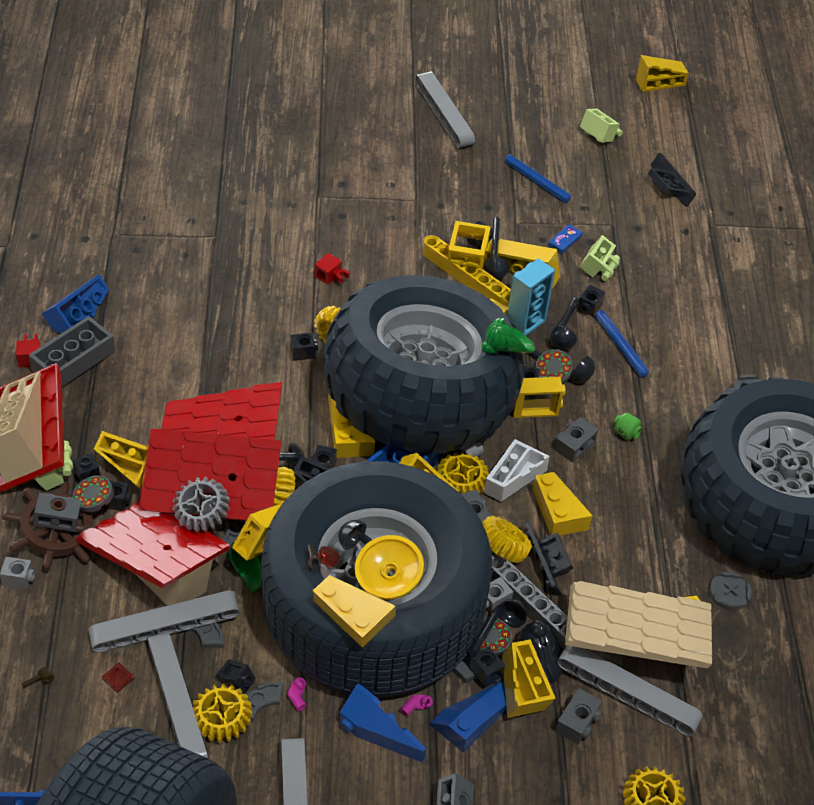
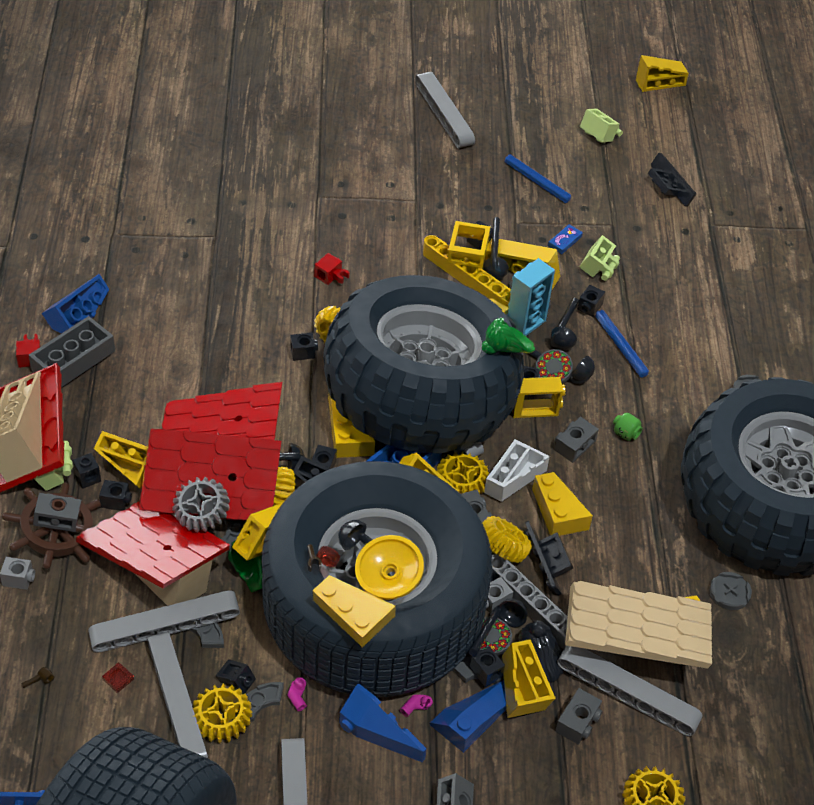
tile [72,476,114,512] -> none

